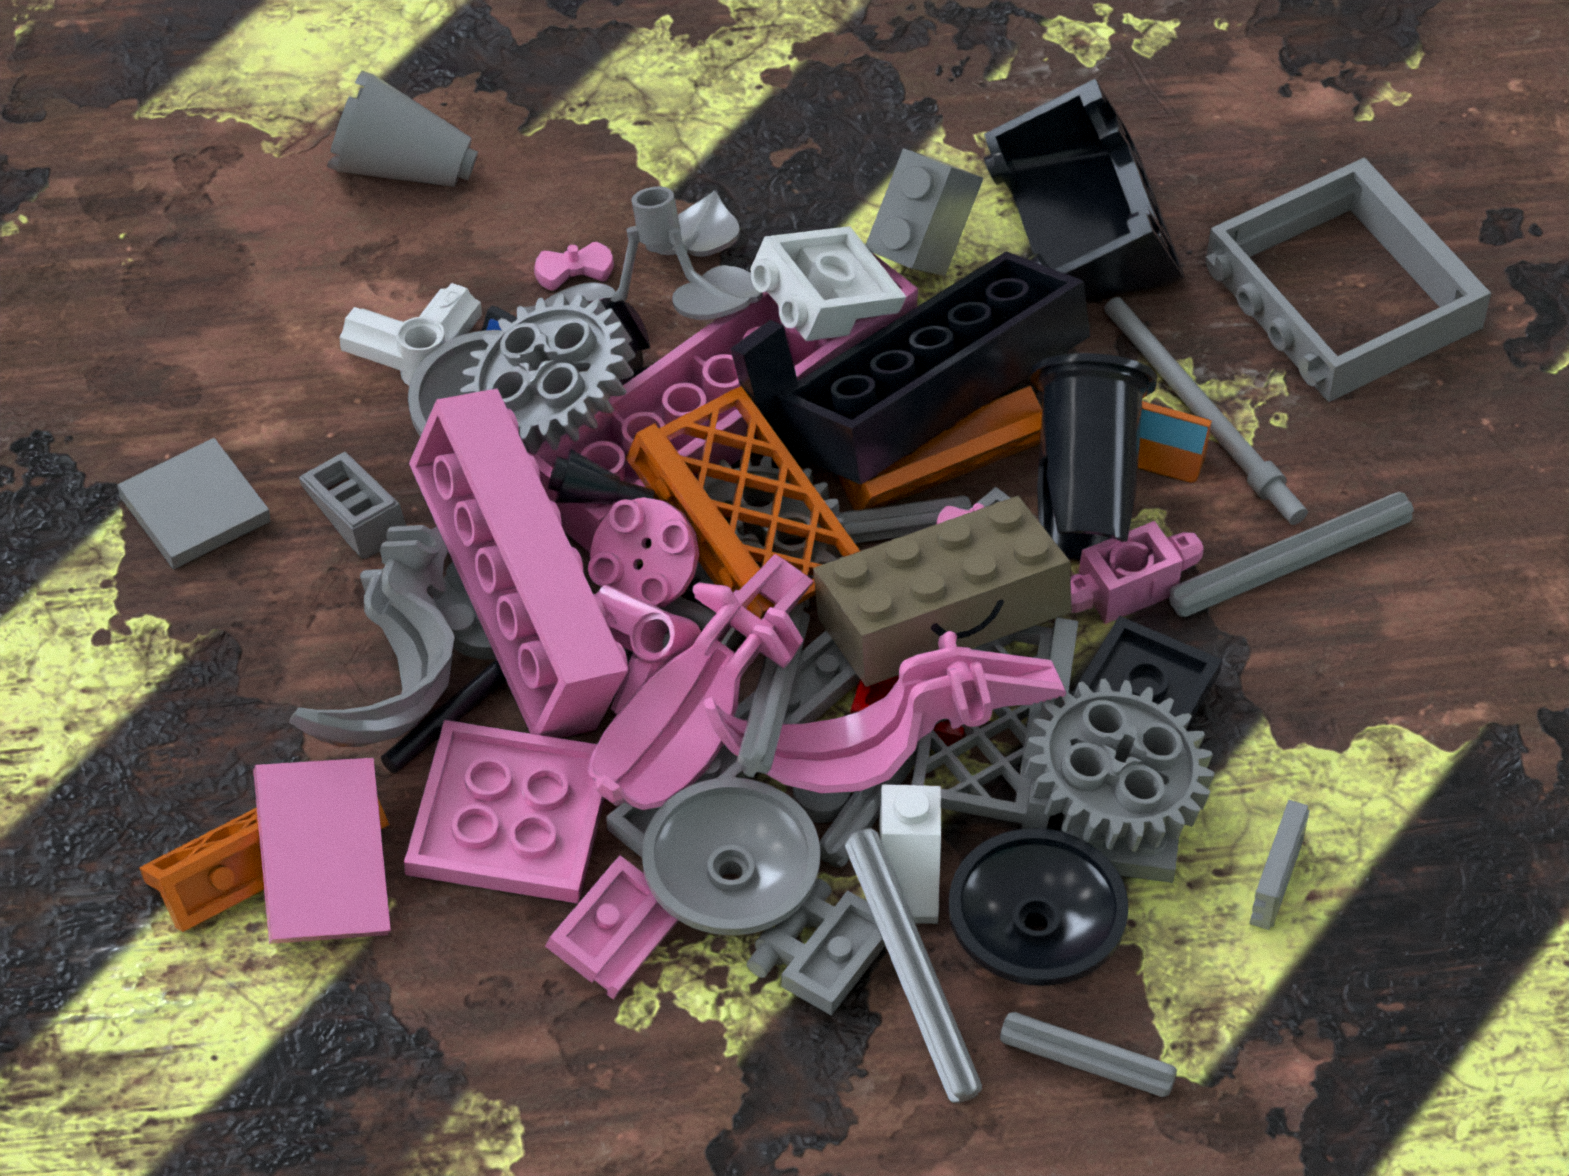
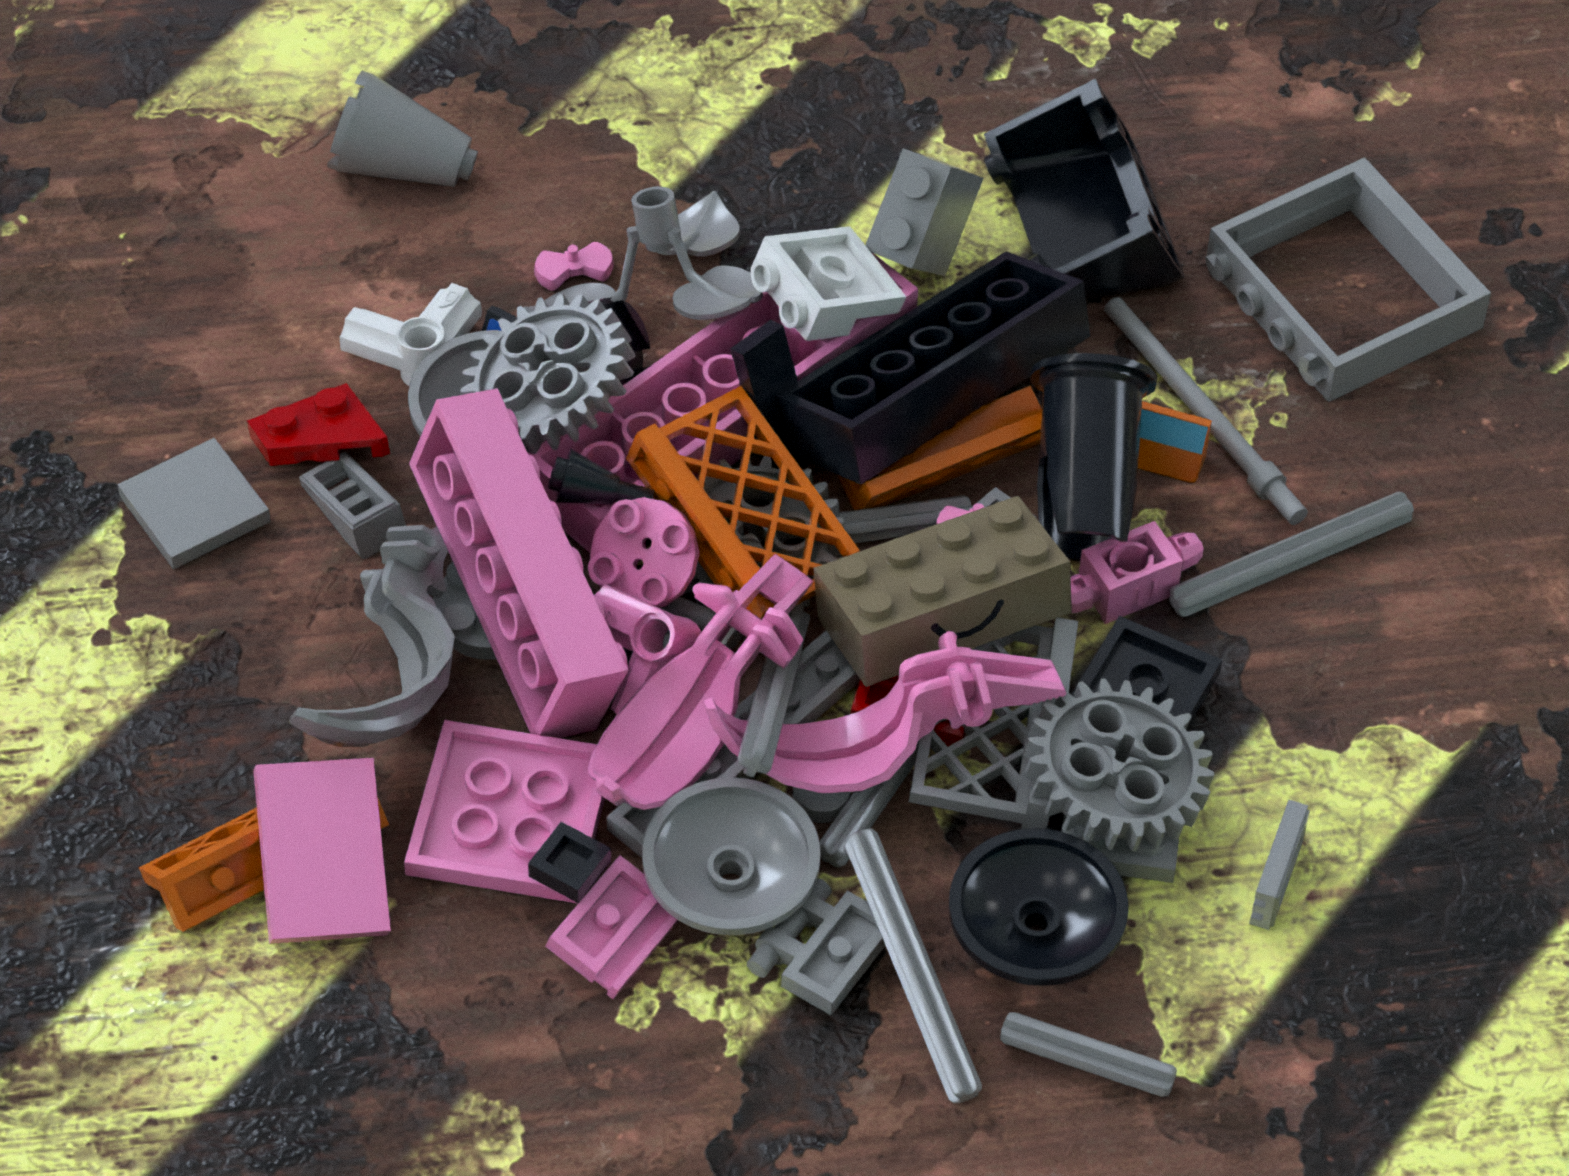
black bar [381,659,506,774] -> none
white slope [879,785,941,924] -> none
none -> red wing [247,383,391,466]
none -> black plate [528,822,611,903]

